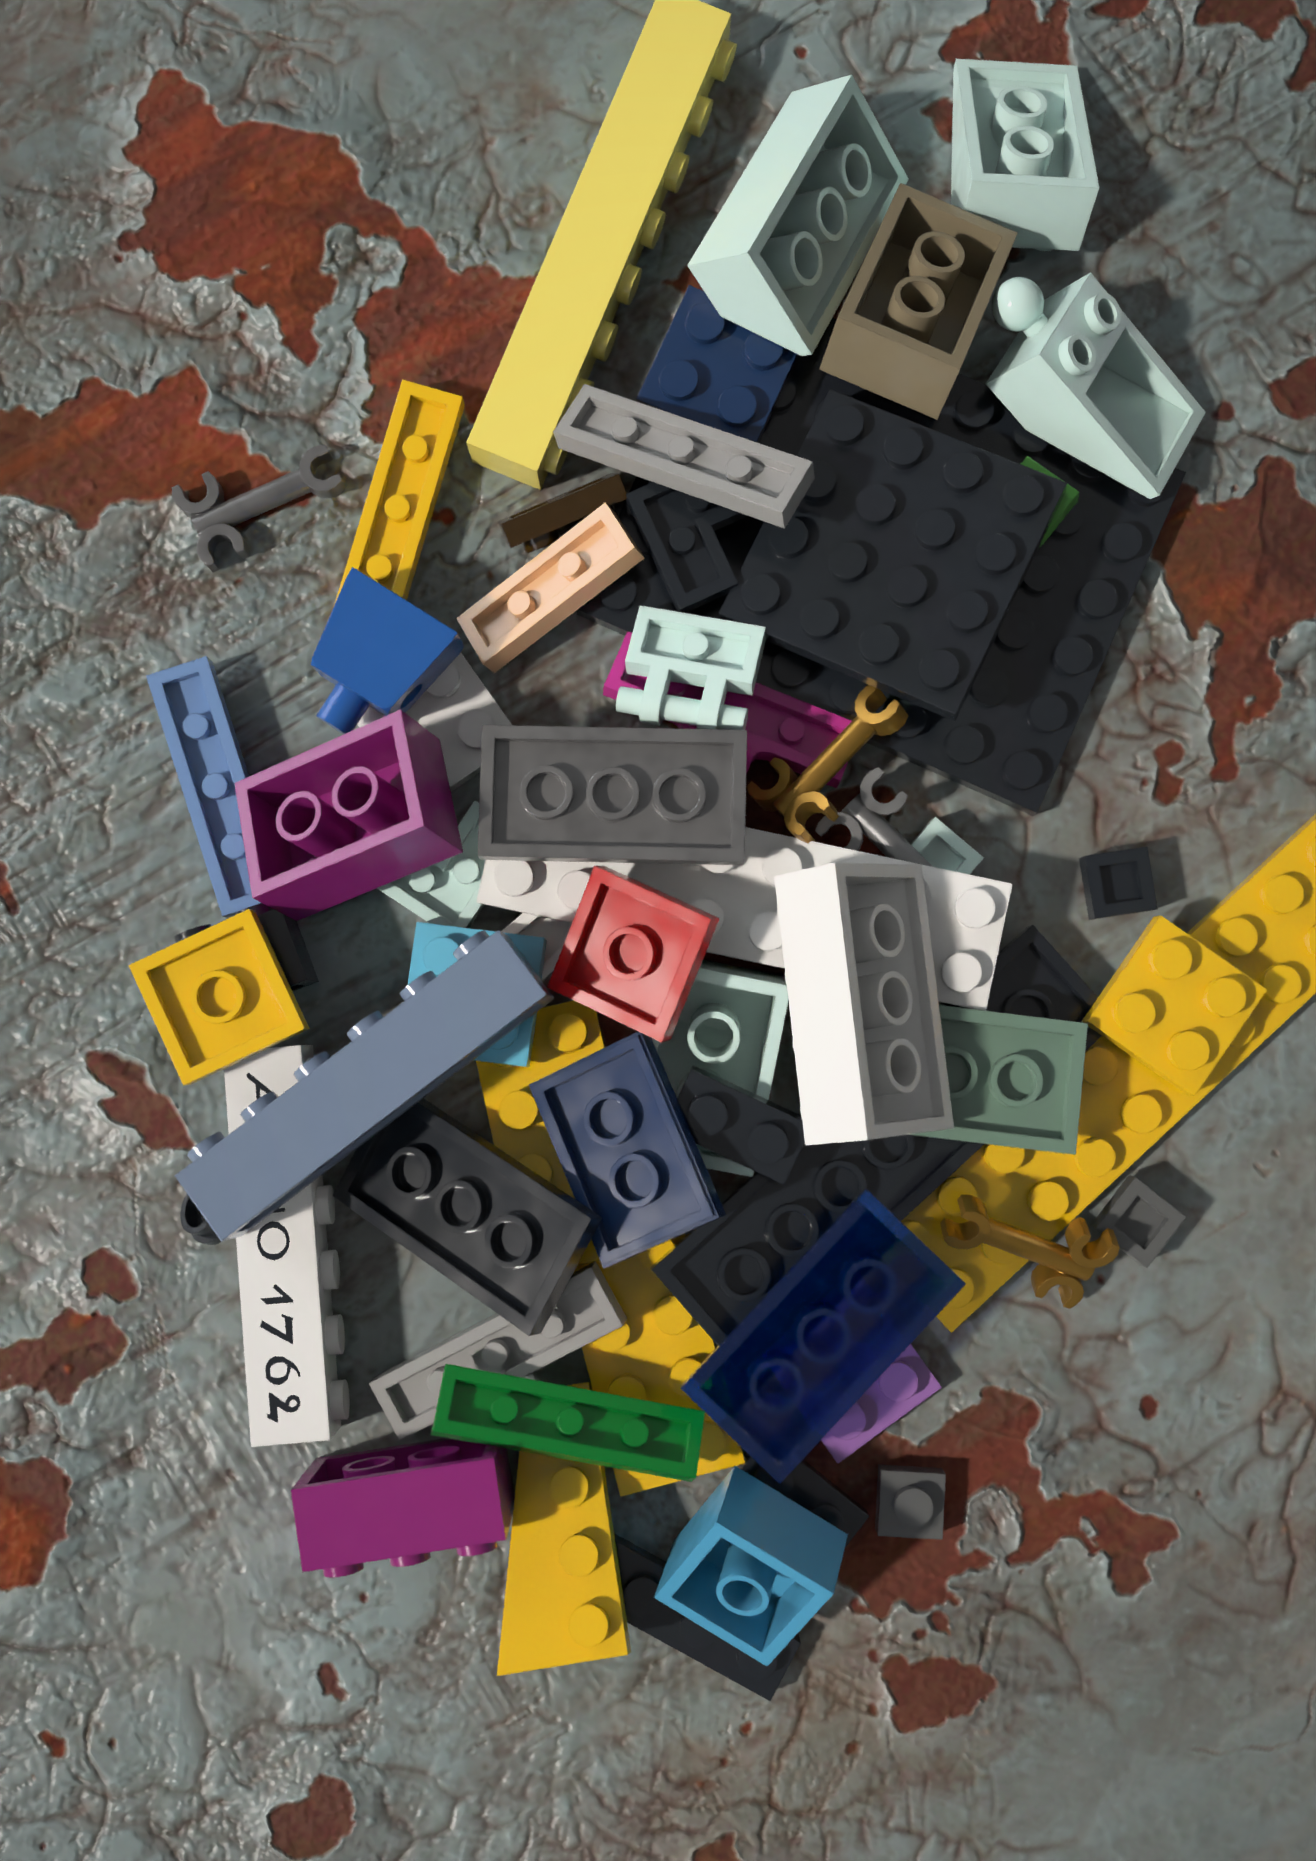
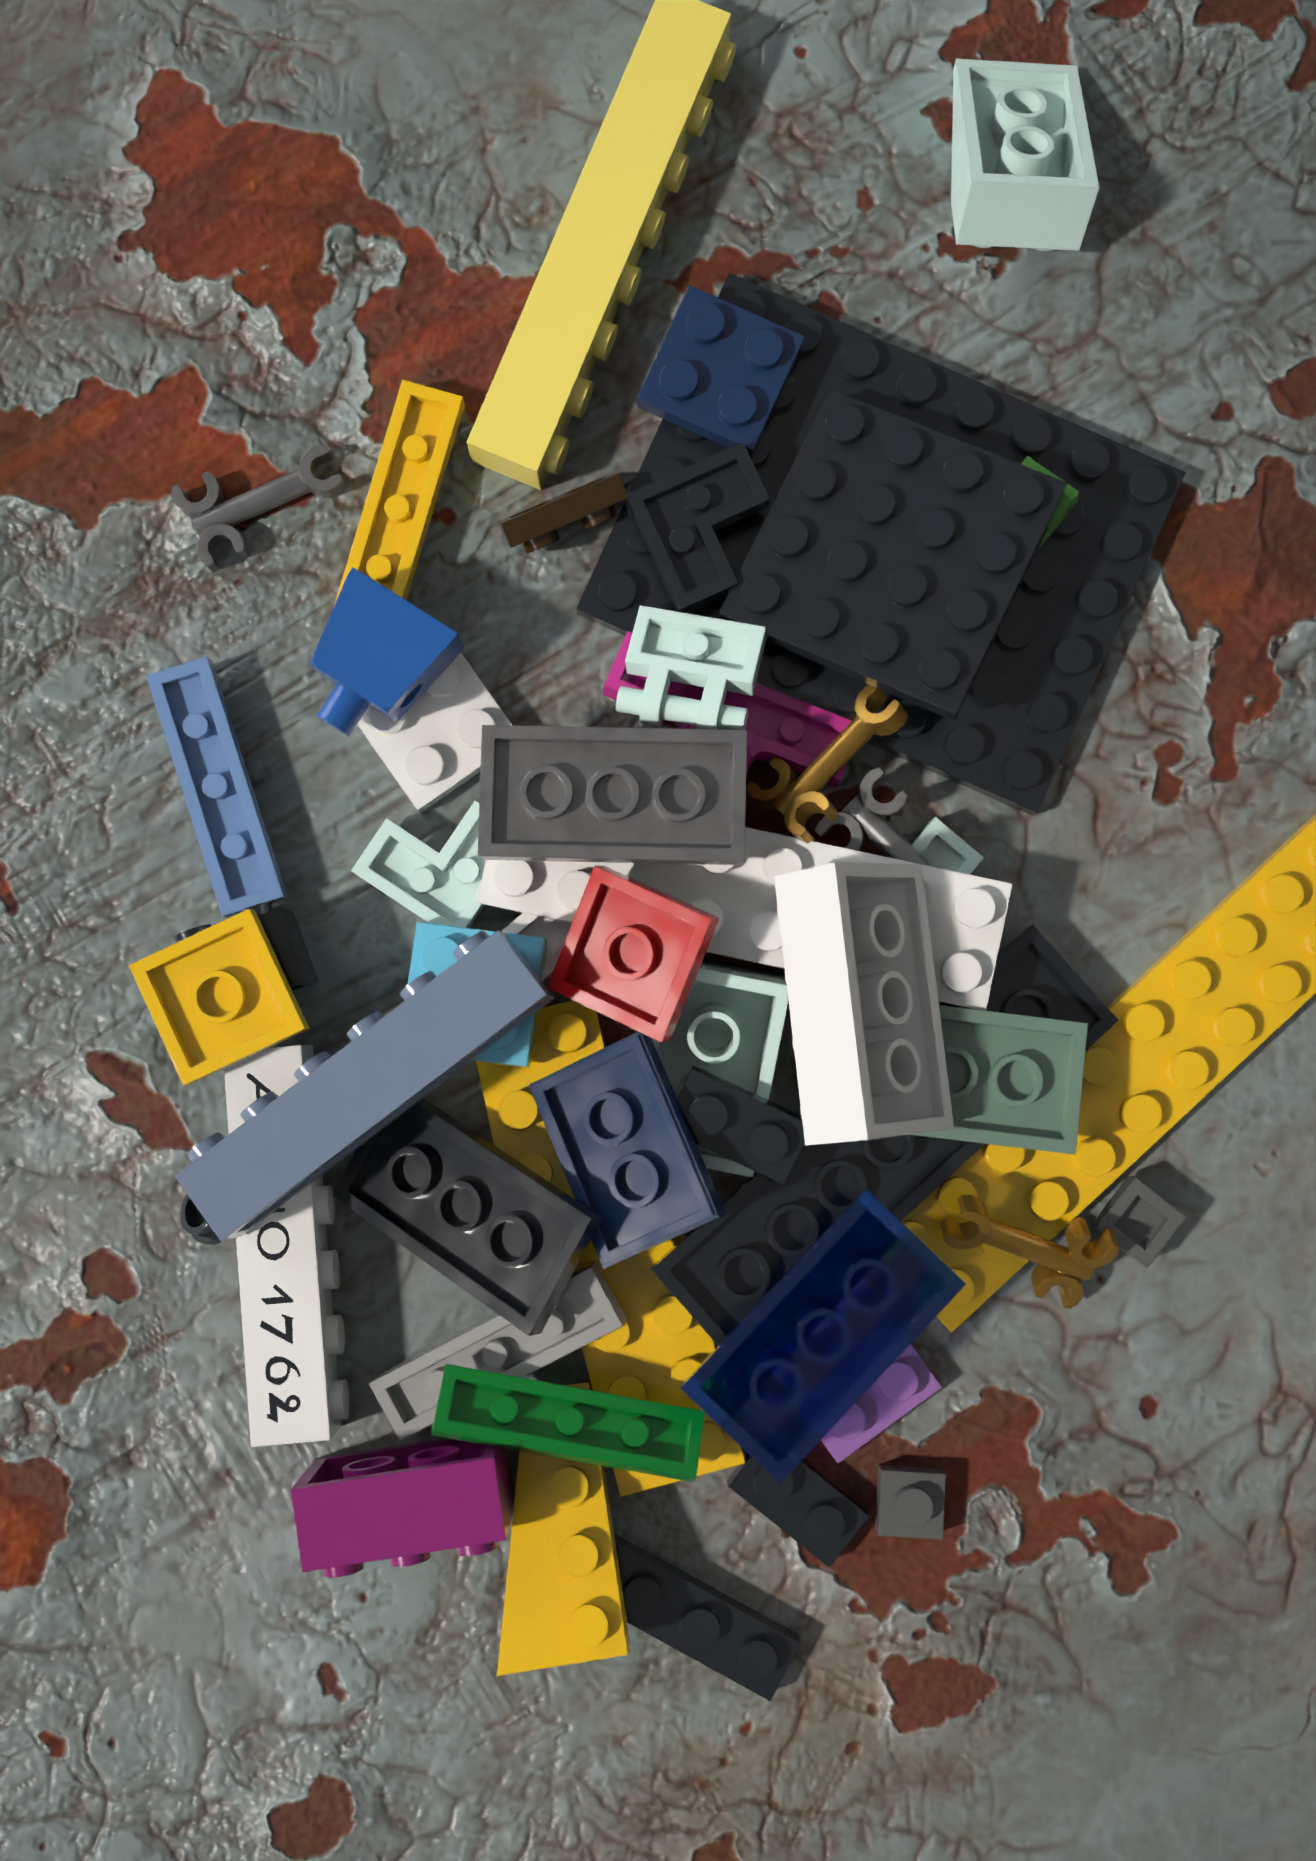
magenta brick [234,709,463,921] -> none
light nougat plate [456,502,644,673] -> none
light grey plate [553,384,815,529] -> none
dark azure brick [654,1466,848,1666] -> none
light aqua slope [687,74,908,356] -> none
dark tan brick [819,183,1018,420] -> none
light aqua slope [986,272,1206,499] -> none
black plate [1079,847,1158,920] -> none
yellow plate [1082,915,1268,1096] -> none

